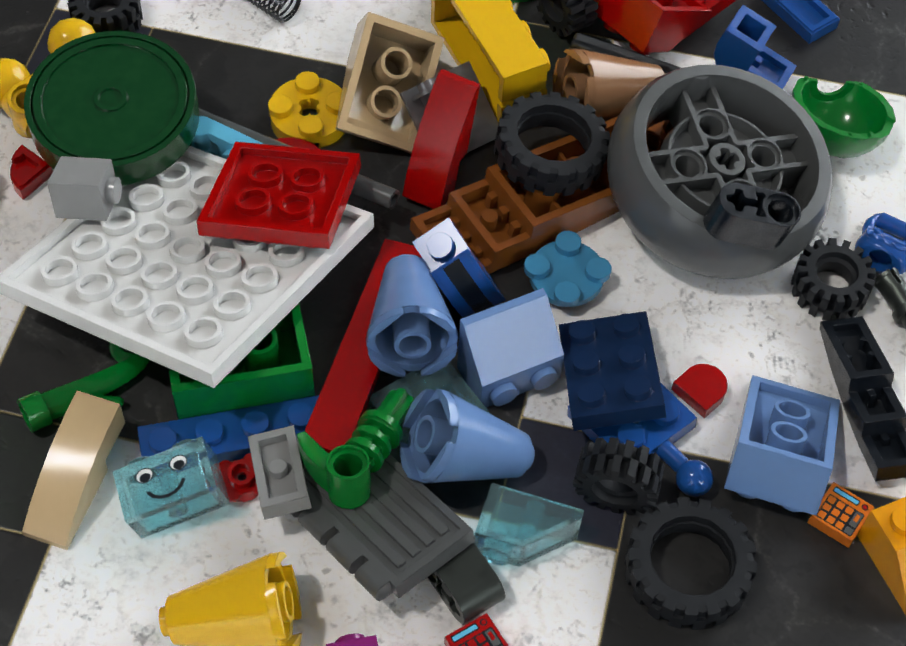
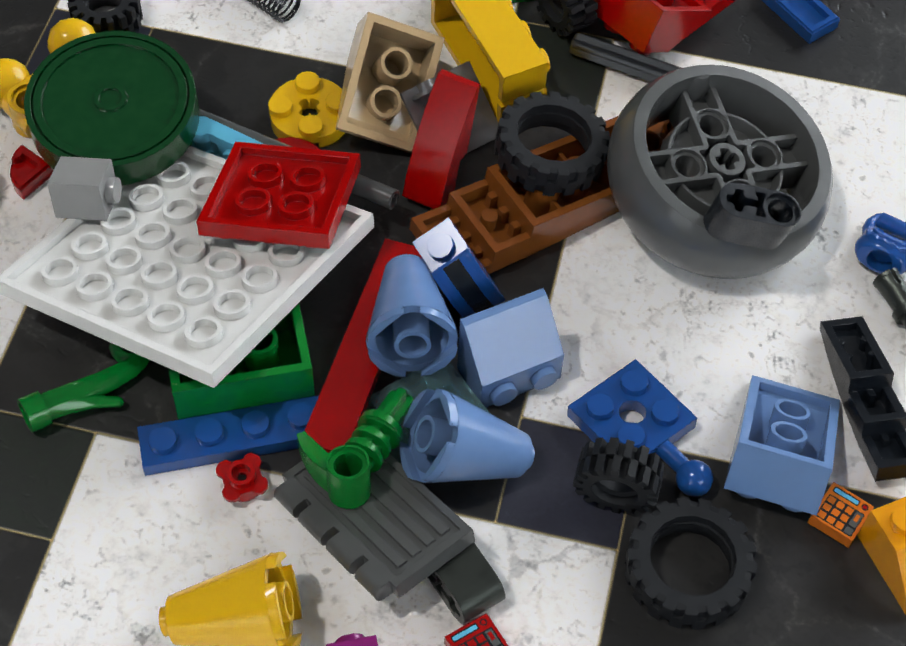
tan slope [22,391,125,550] -> none
clear light blue brick [112,436,230,539] -> none
light grey plate [248,425,312,520] -> none
clear light blue slope [474,483,584,567] -> none
dark azure piece [524,231,612,307] -> none
medium nougat cone [553,48,666,121] -> none
dark blue plate [558,311,666,431] -> none
red tile [671,364,728,418] -> none
blue brick [714,5,797,89] -> none
black tyre [791,238,876,321] -> none
green cylinder [792,76,896,158] -> none

